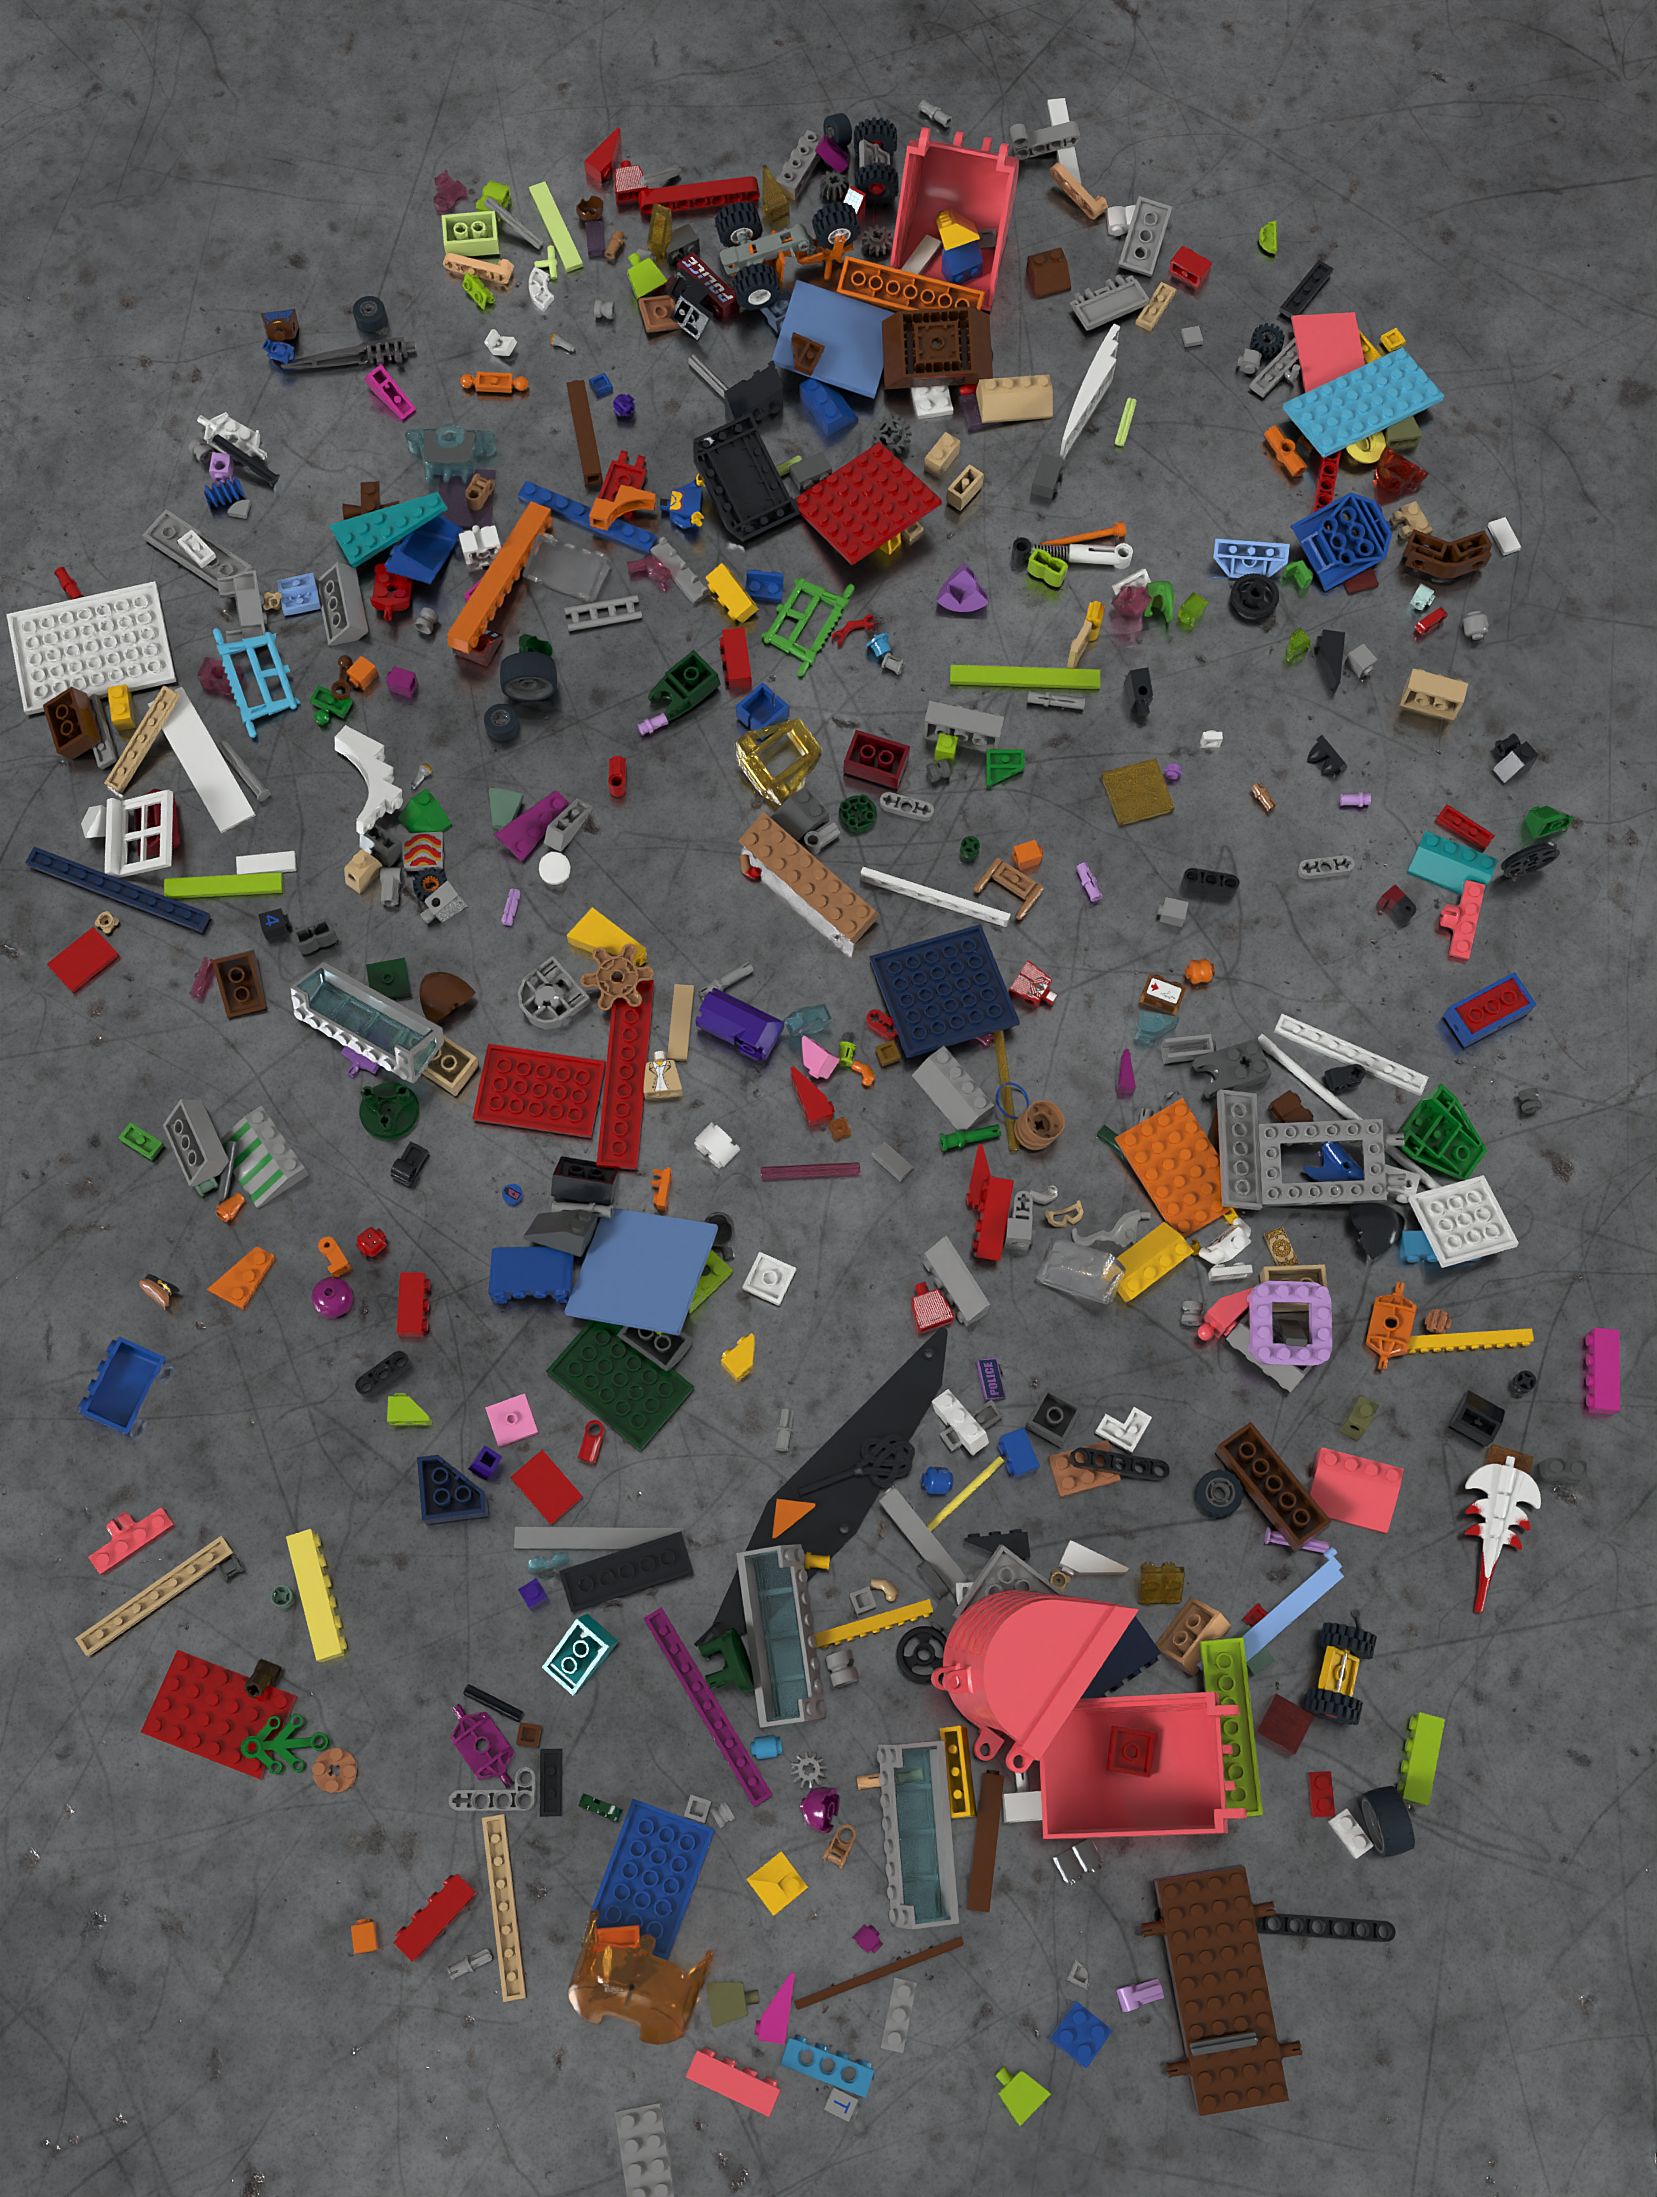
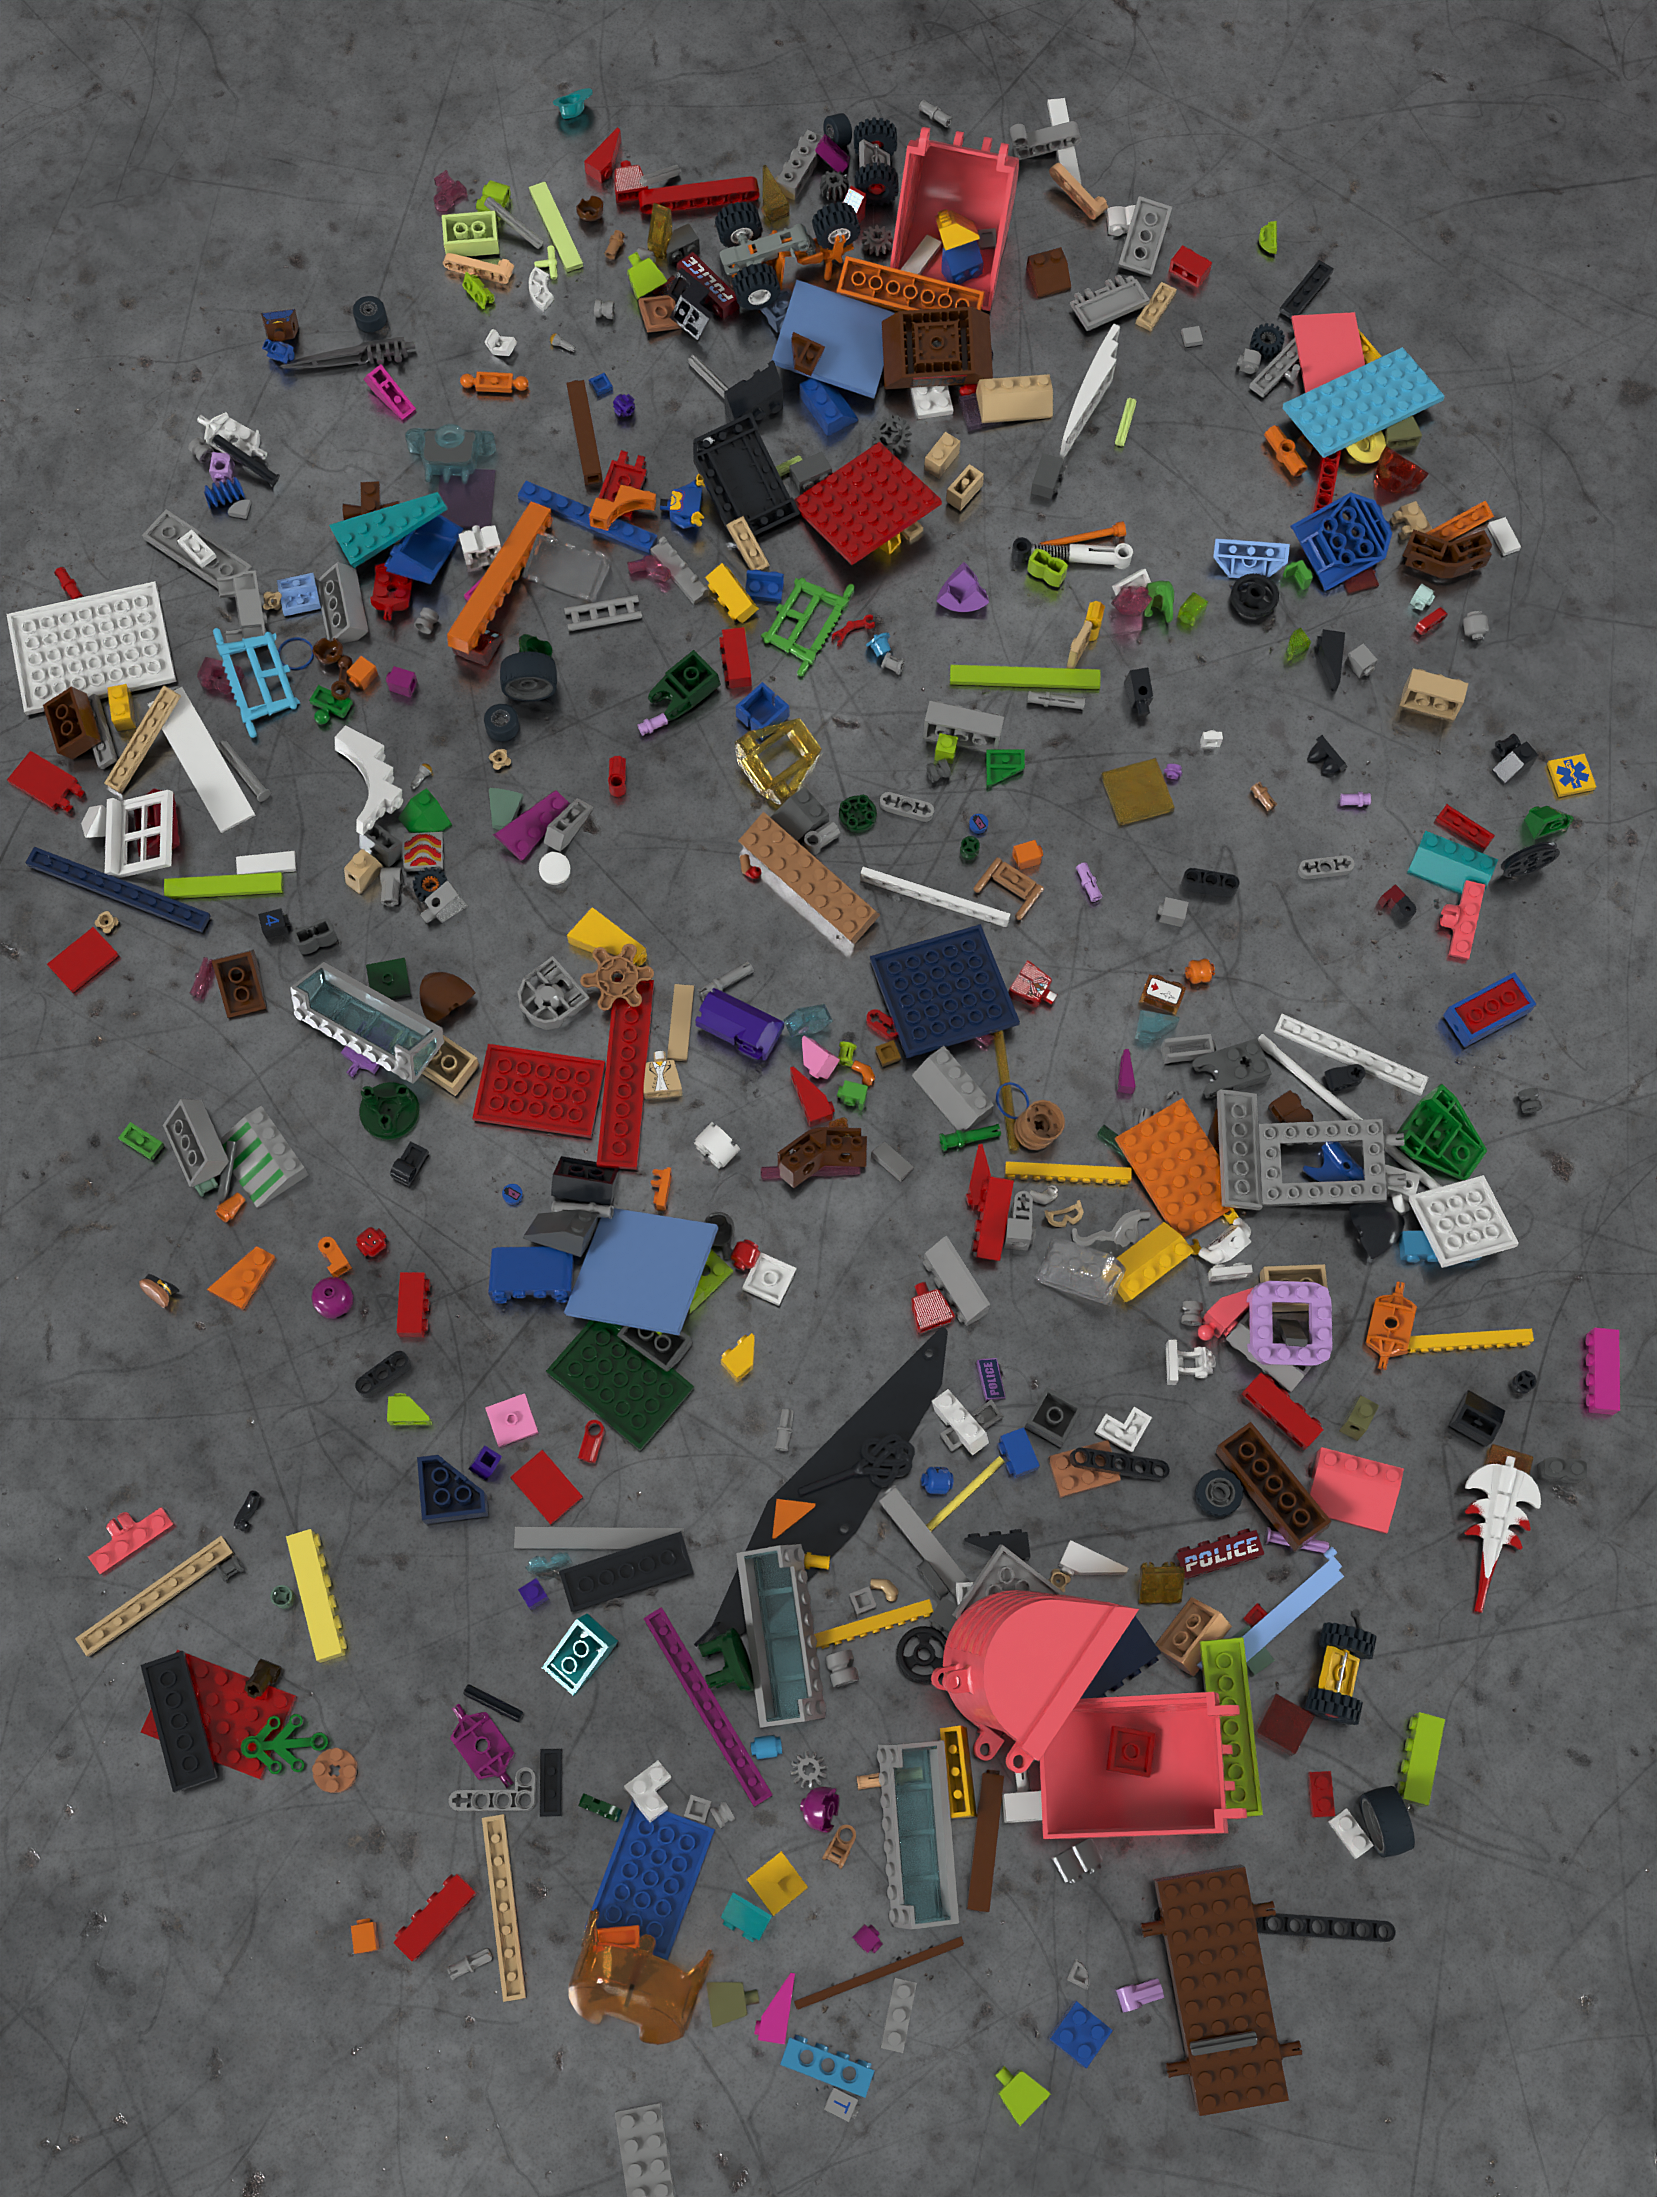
blue windscreen [77,1336,166,1434] -> none
medium nougat piece [465,473,495,511] -> none
lavender axle [501,888,520,926] -> none
reddish brown plate [516,1722,542,1748] -> none
clear purple tile [585,220,606,255] -> none
coral brick [686,2047,781,2117] -> none
dark red brick [843,730,910,789] -> none
tile [1263,1227,1299,1266] -> none
yellow plate [1380,328,1406,353] -> none
nougat gear [1424,1309,1452,1334] -> none
none -> red tile [7,751,85,813]
none -> black plate [140,1651,217,1793]
none -> black arm [234,1490,260,1531]
none -> blue piece [278,637,314,670]
none -> reddish brown hair [312,638,343,665]
none -> tan plate [489,749,511,770]
none -> teal piece [553,88,593,119]
none -> white plate [623,1761,671,1823]
none -> teal slope [721,1893,773,1942]
none -> tan tile [726,516,770,571]
none -> red head [730,1239,760,1271]
none -> reddish brown brick [777,1127,867,1188]
none -> bright green brick [837,1080,868,1110]
none -> blue tile [969,813,988,834]
none -> yellow piece [1005,1162,1132,1185]
none -> white tile [1166,1340,1216,1385]
none -> dark red brick [1173,1528,1265,1581]
none -> red brick [1242,1372,1324,1451]
none -> white arm [1391,1192,1410,1215]
none -> orange plate [1426,500,1494,542]
none -> yellow tile [1547,754,1596,797]

